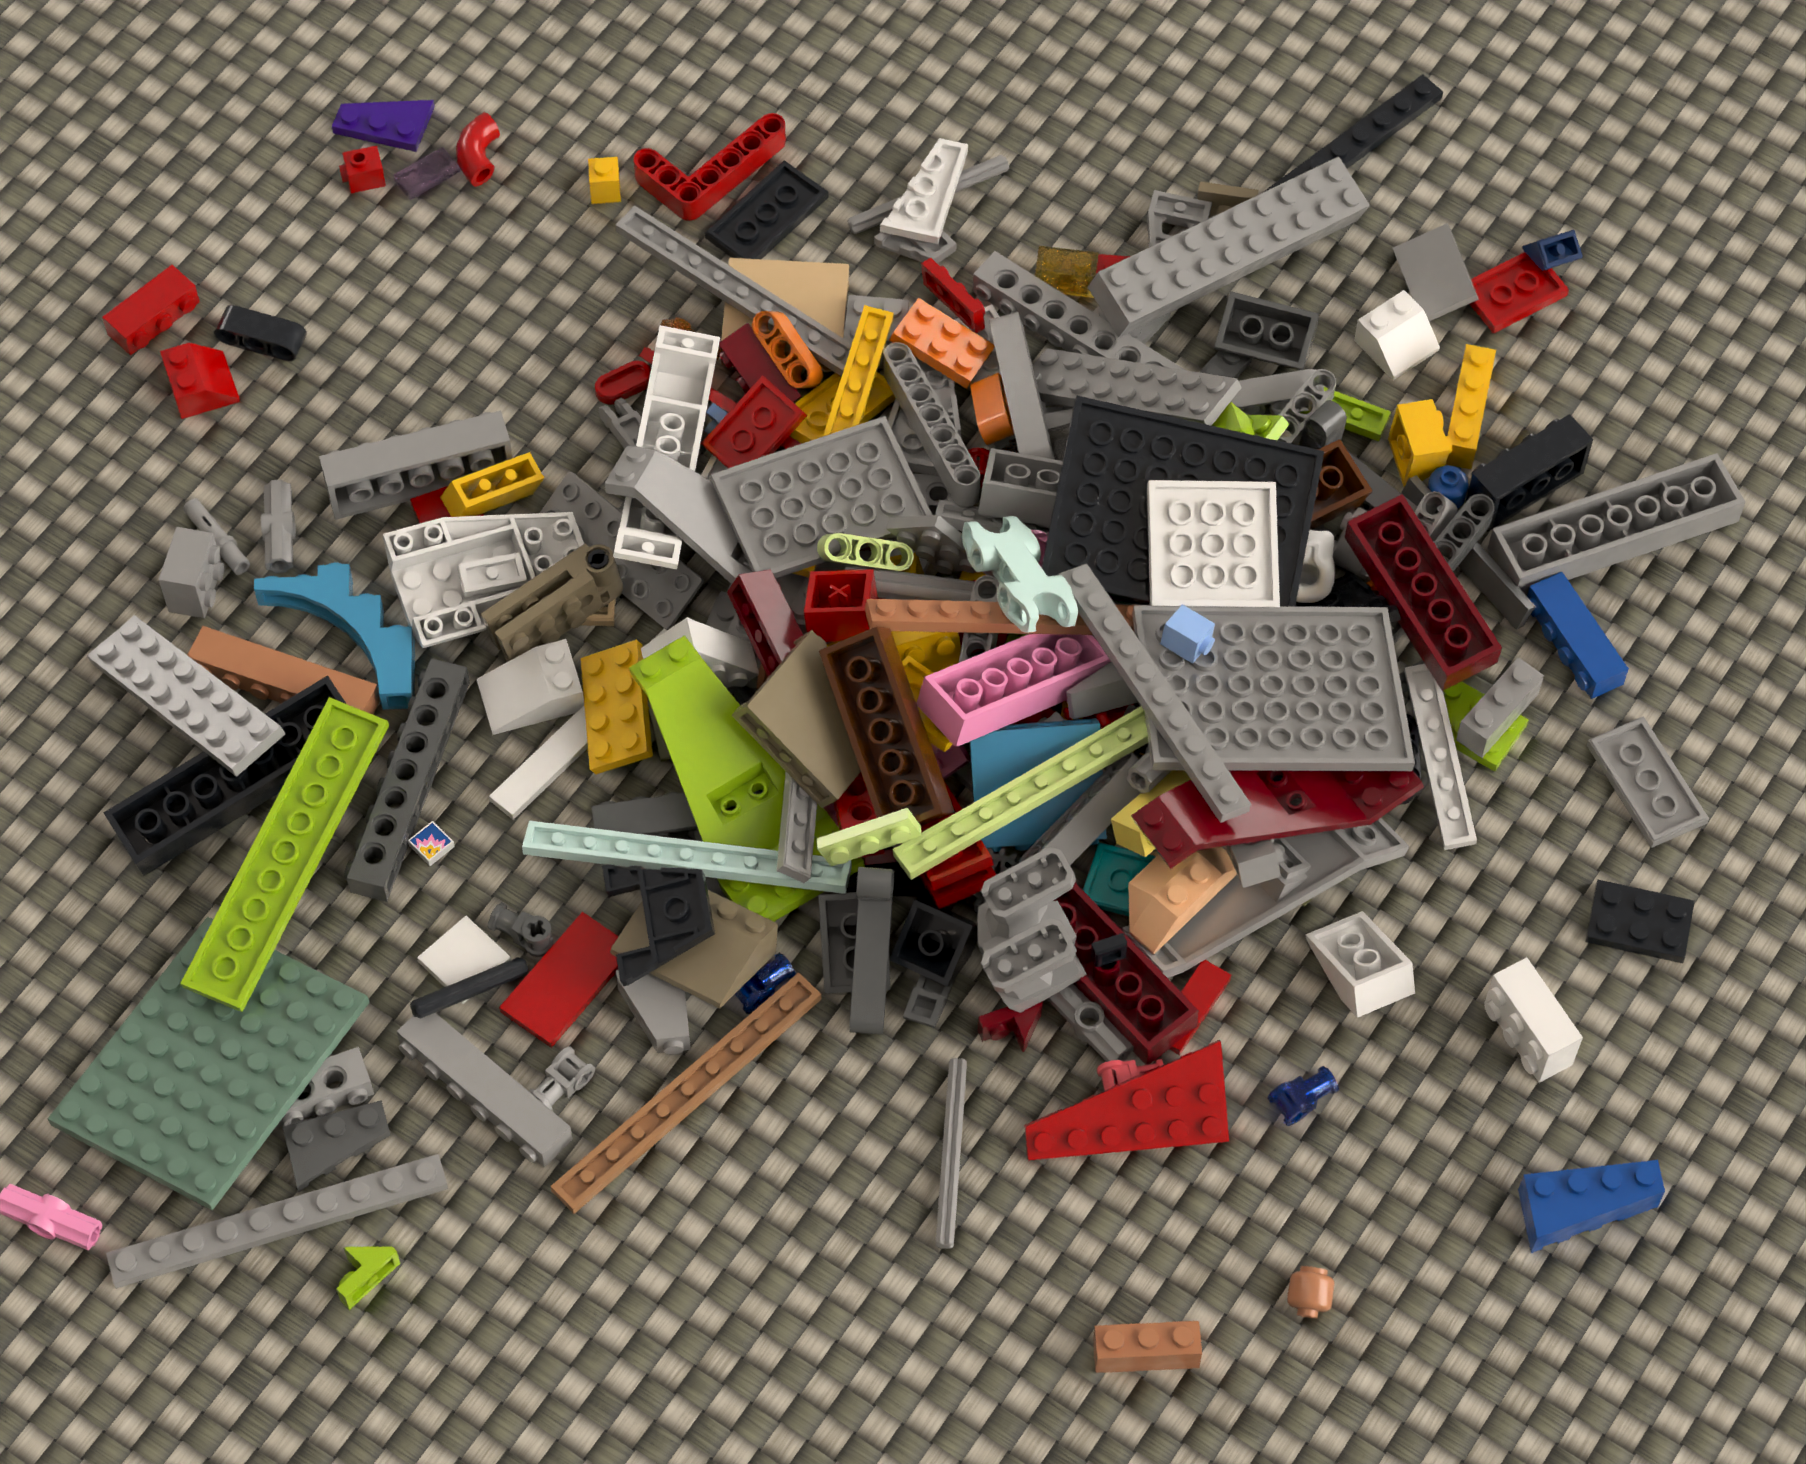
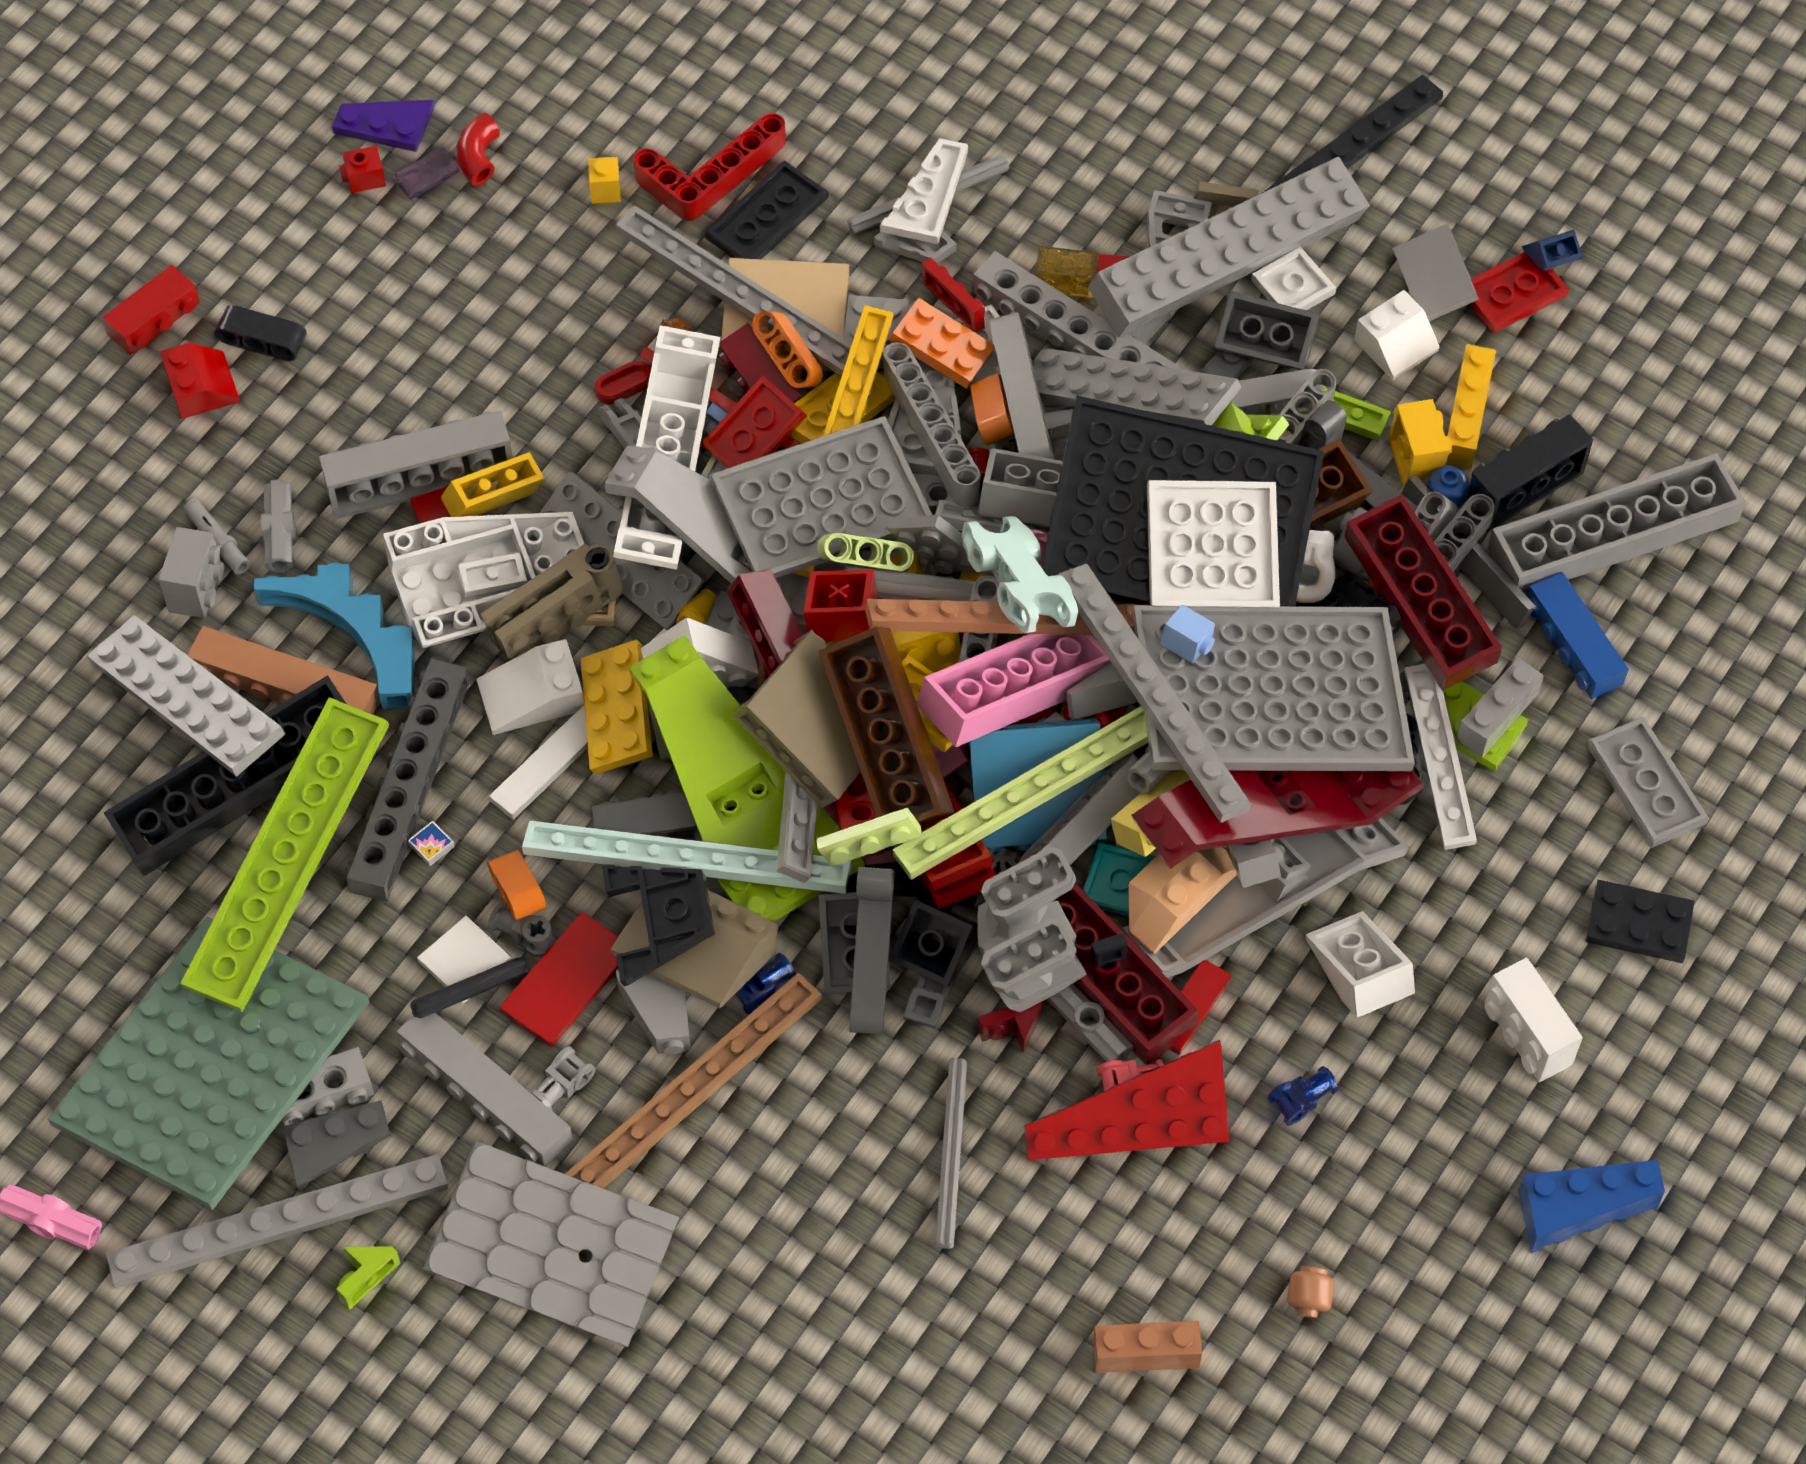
none -> light grey piece [422,1141,679,1347]
none -> orange beam [487,850,547,920]
none -> yellow cone [677,589,717,625]
none -> white plate [1251,247,1336,310]

